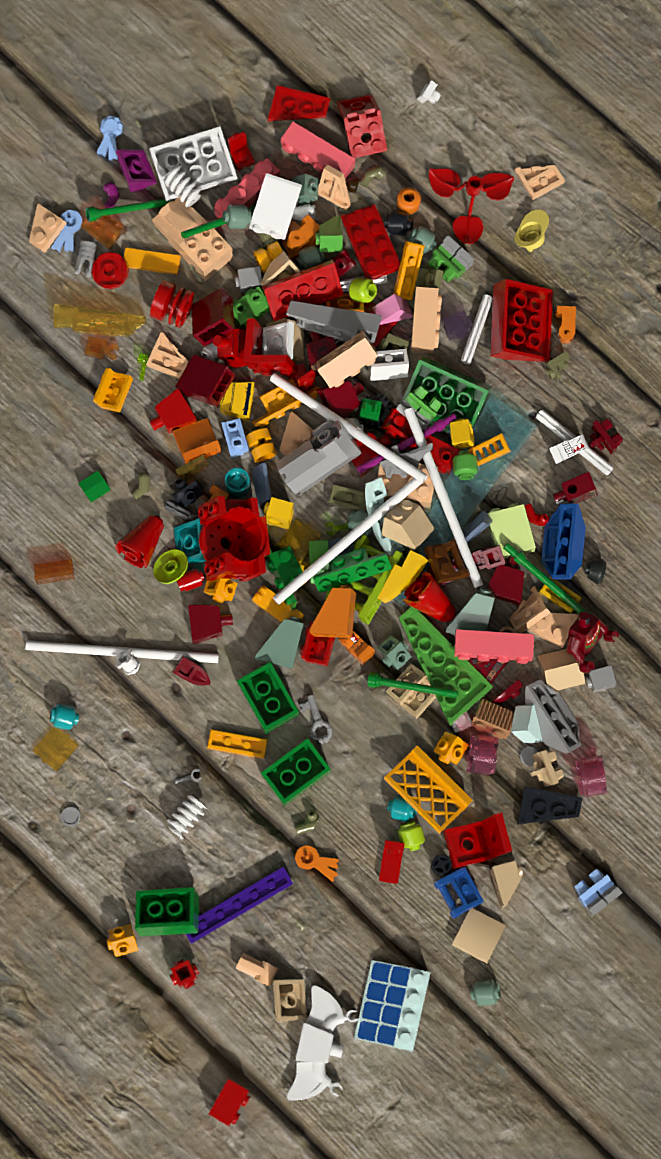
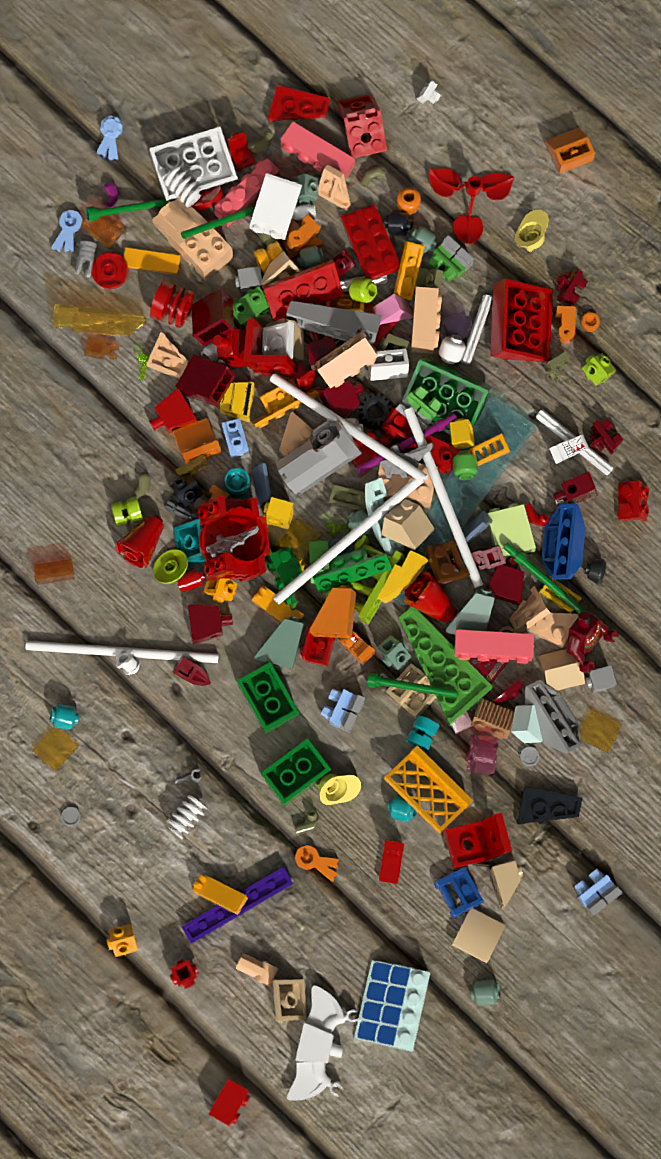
light nougat wing [29,204,67,253] -> none
green piece [78,471,111,503] -> none
light orange bracket [93,368,134,412] -> none
magenta slope [115,149,157,193] -> none
green brick [135,887,199,936] -> none
light orange tile [207,729,268,759] -> none
sand green head [222,204,251,229] -> none
light orange wheel [245,428,277,463] -> none
light grey piece [299,695,332,744] -> none
bright green slope [315,216,343,252] -> none
dark brown hinge [345,178,359,193] -> none
green tile [360,398,382,422] -> none
lime head [397,821,425,851] -> none
black wheel [431,854,451,876] -> none
light orange brick [434,731,469,765] -> none
light nougat wing [514,165,565,200] -> none
tan hips [530,750,564,787] -> none
clear pink brick [575,755,608,797] -> none
none -> lime wheel [111,496,143,527]
none -> red tile [191,185,223,211]
none -> light orange hinge [192,873,248,915]
none -> light grey piece [206,525,259,557]
none -> olive arm [248,132,274,152]
none -> light yellow piece [316,774,361,805]
none -> hips [321,689,365,734]
none -> teal wheel [406,715,440,751]
none -> white head [439,335,466,364]
none -> orange slope [545,128,595,174]
none -> dark red hips [555,269,588,305]
none -> clear yellow piece [580,710,622,753]
none -> orange tile [581,312,600,332]
none -> lime brick [582,353,616,386]
none -> red bracket [618,481,649,522]

